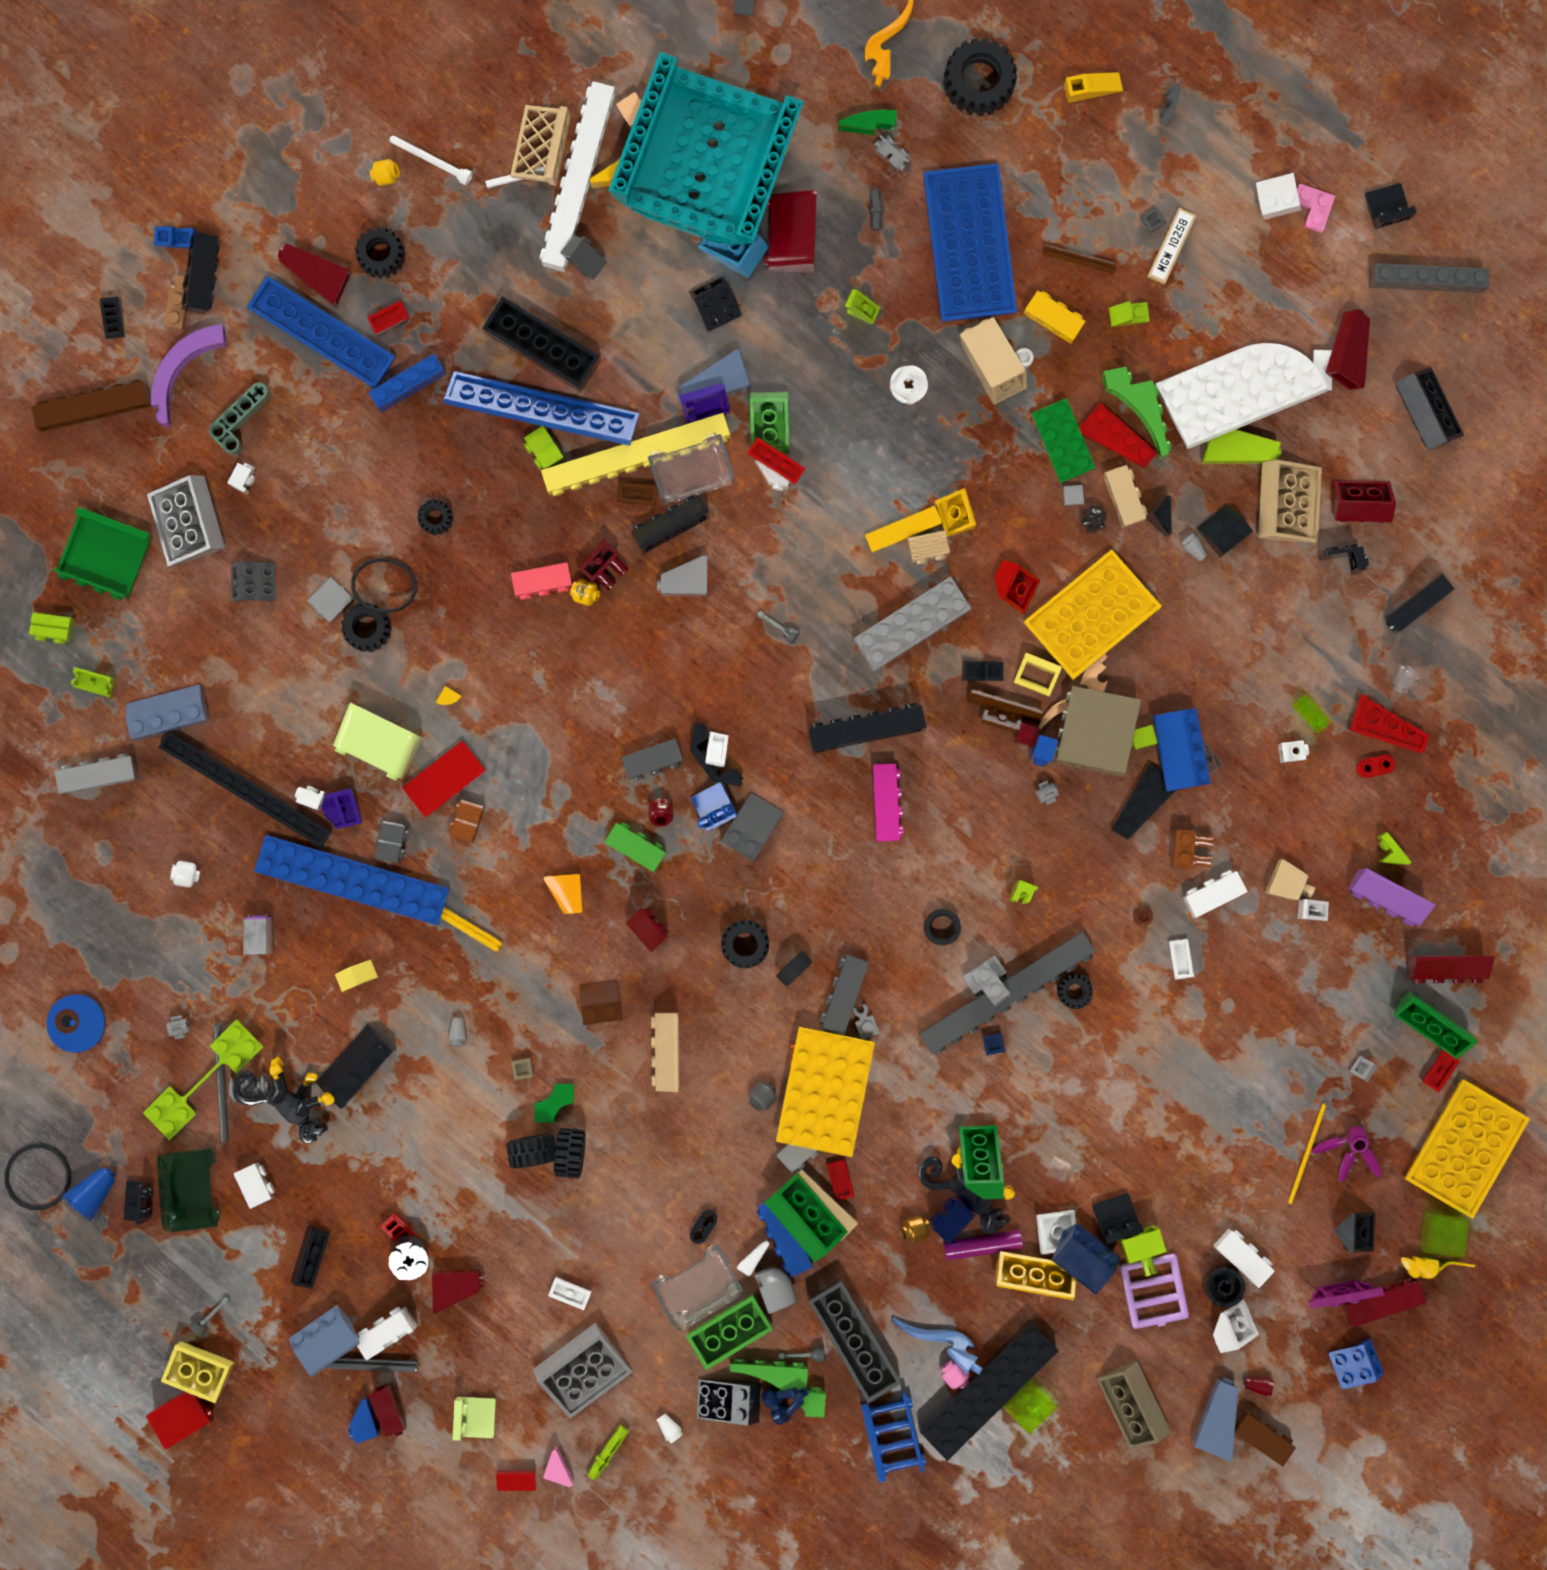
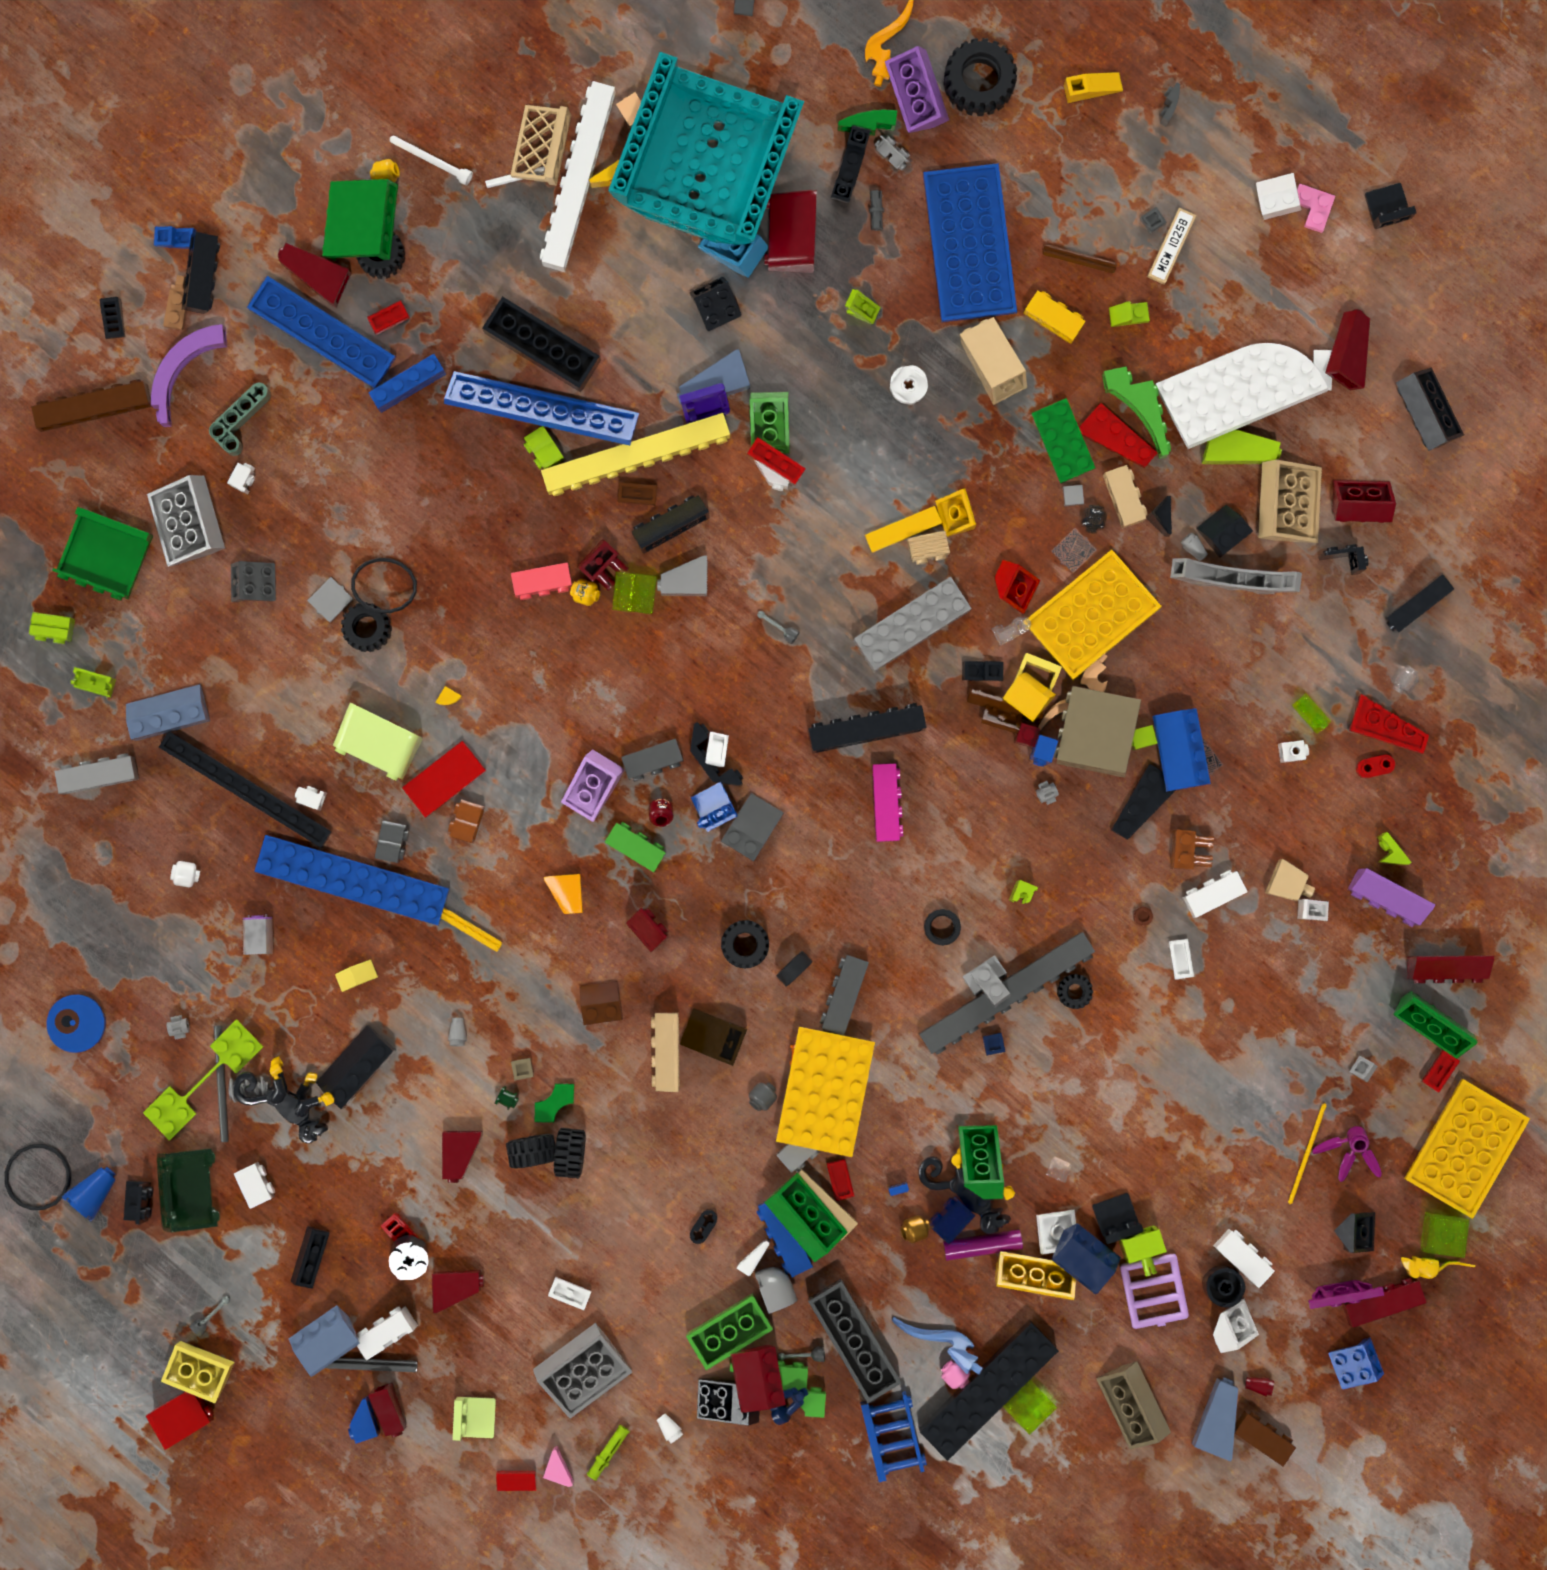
dark purple slope [321,788,362,829] -> none
black tyre [417,499,453,535] -> none
dark grey brick [560,235,607,280] -> none
clear windscreen [648,433,735,505] -> none
clear windscreen [651,1245,746,1331] -> none
light grey plate [853,1004,880,1040] -> none
white tile [1015,348,1034,368] -> none
dark grey brick [1370,263,1489,293] -> none
none -> green panel [322,179,398,261]
none -> dark red slope [442,1131,483,1183]
none -> dark green brick [494,1086,519,1110]
none -> lavender slope [561,749,625,822]
none -> clear neon green slope [612,571,657,614]
none -> dark brown slope [680,1008,747,1066]
none -> dark red slope [730,1345,786,1413]
none -> black slope [831,125,871,203]
none -> medium lavender slope [885,46,949,133]
none -> blue tile [888,1182,909,1196]
none -> clear leg [992,616,1031,646]
none -> yellow slope [1003,672,1056,722]
none -> clear piece [1051,528,1097,573]
none -> light grey arch [1170,558,1302,594]

